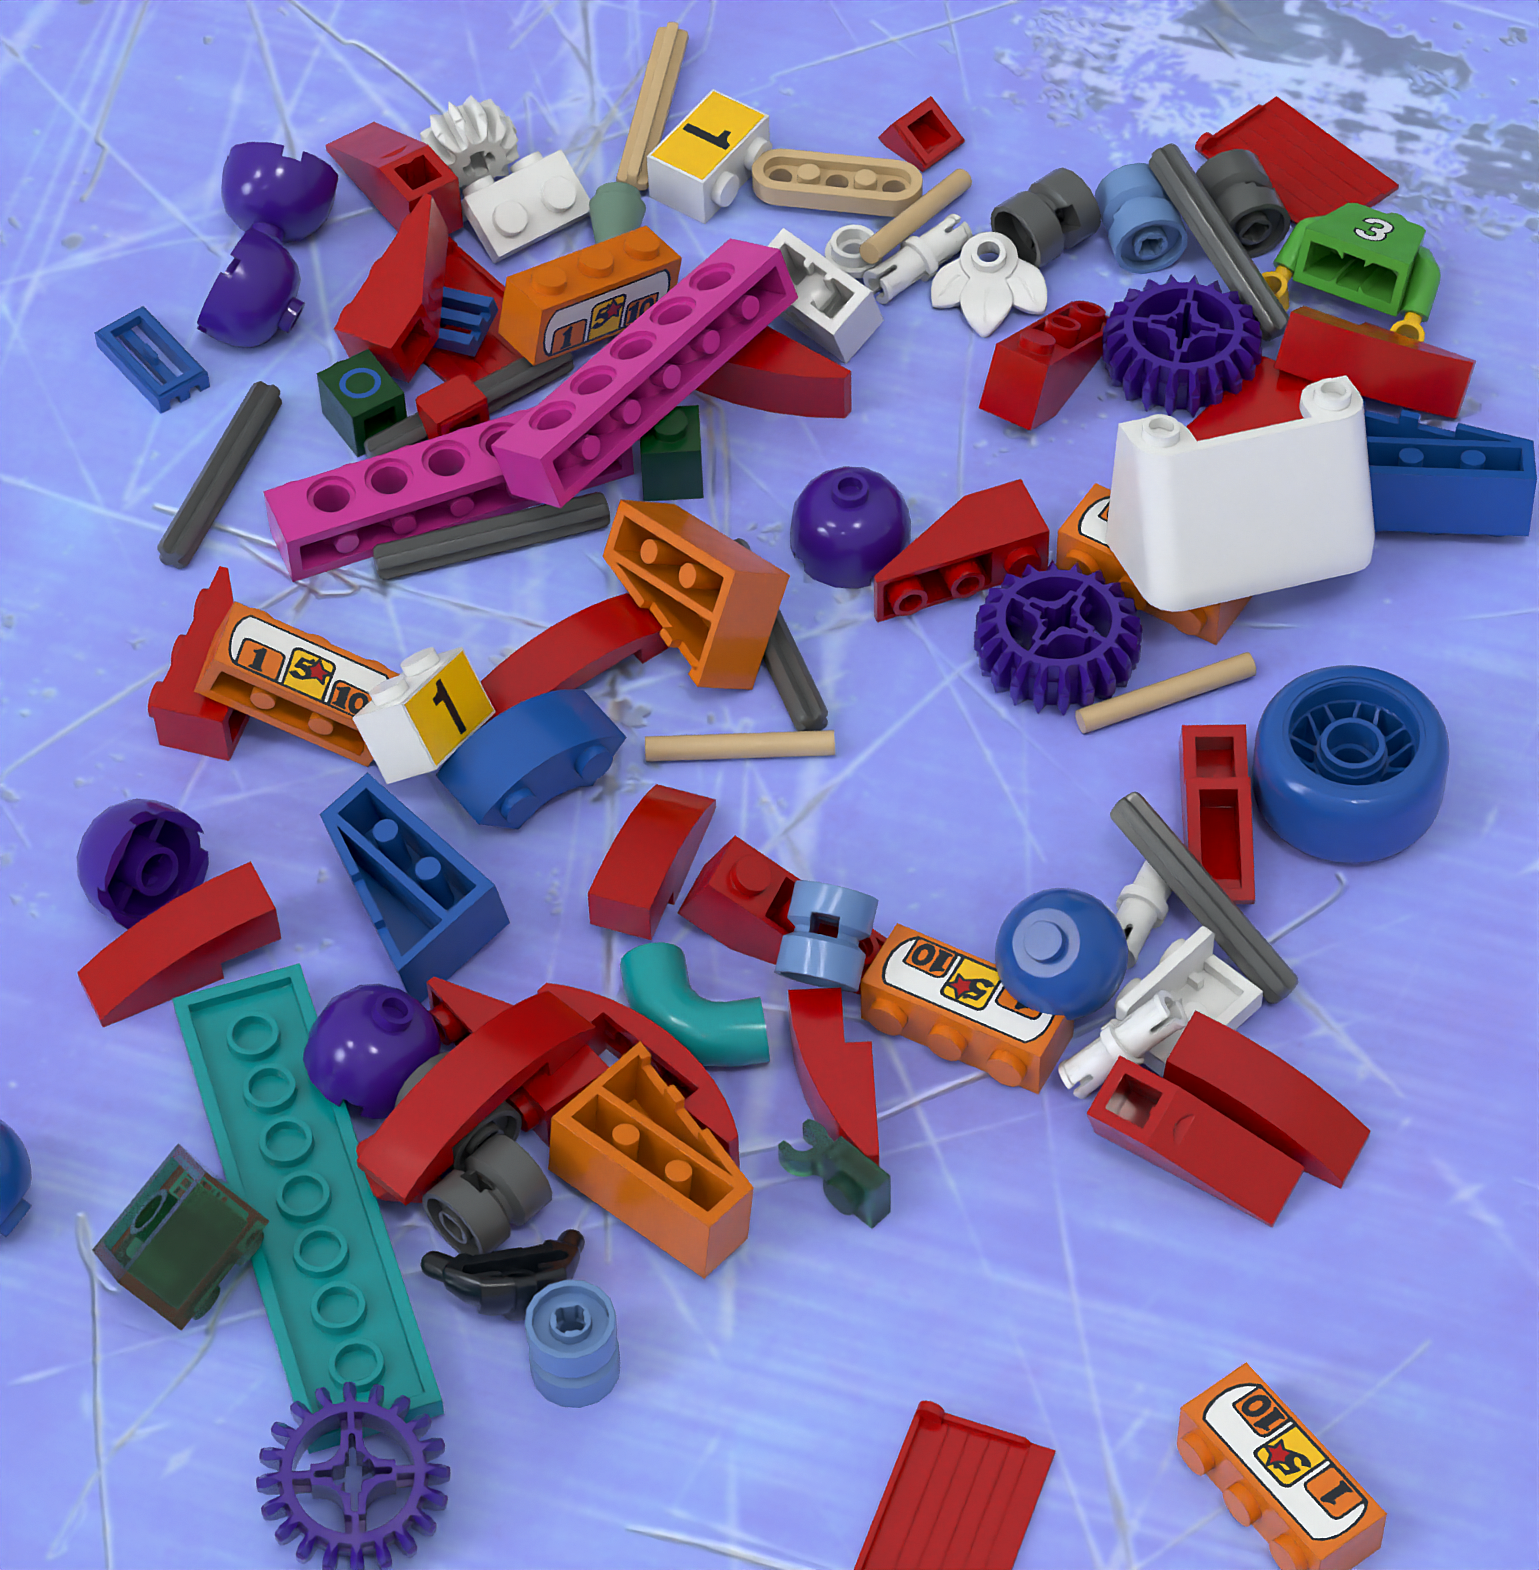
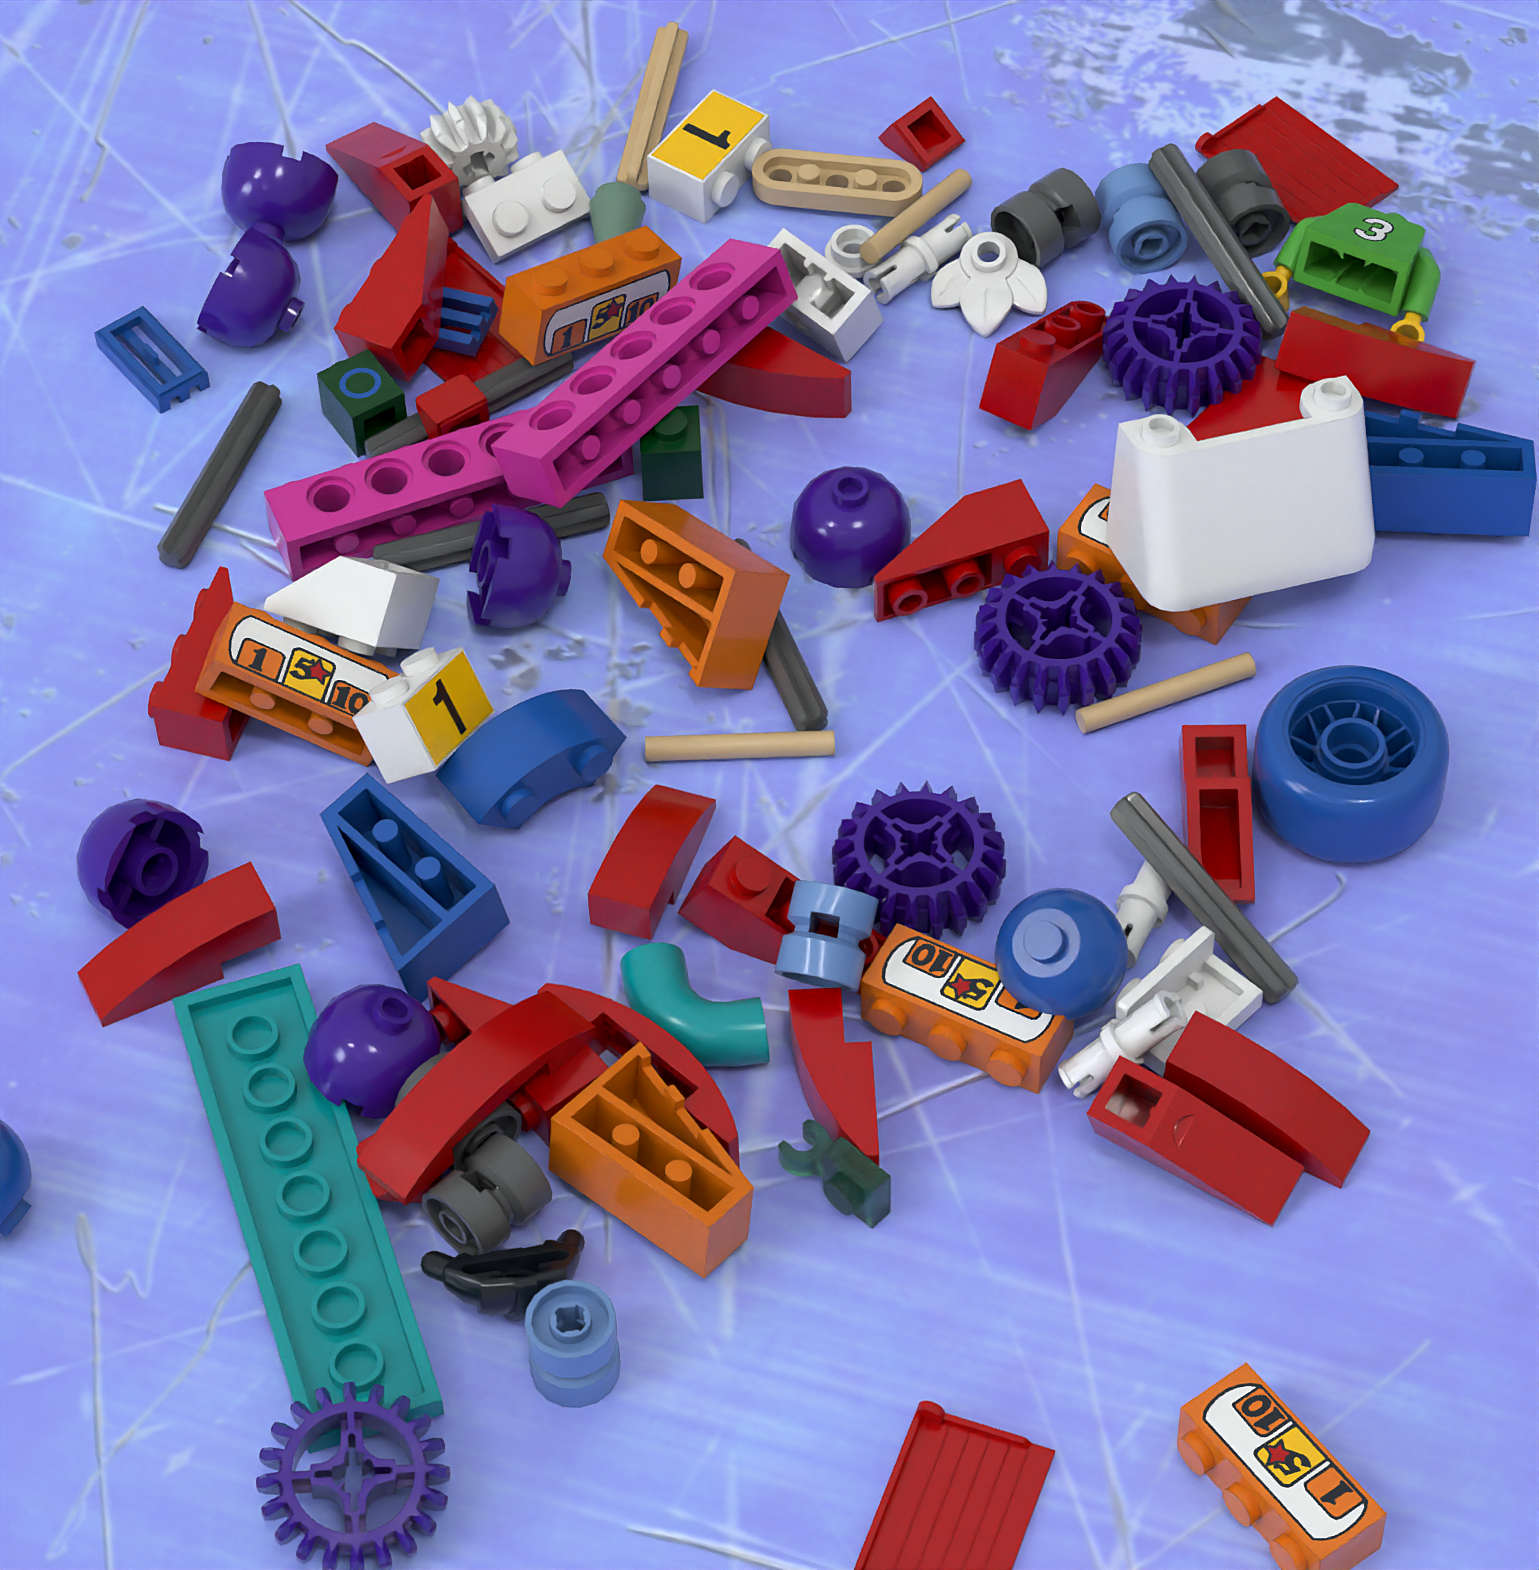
clear green slope [92,1143,269,1331] -> none
red slope [479,593,670,729] -> none
none -> white slope [263,556,440,657]
none -> dark purple cylinder [466,503,572,629]
none -> dark purple gear [832,780,1006,940]

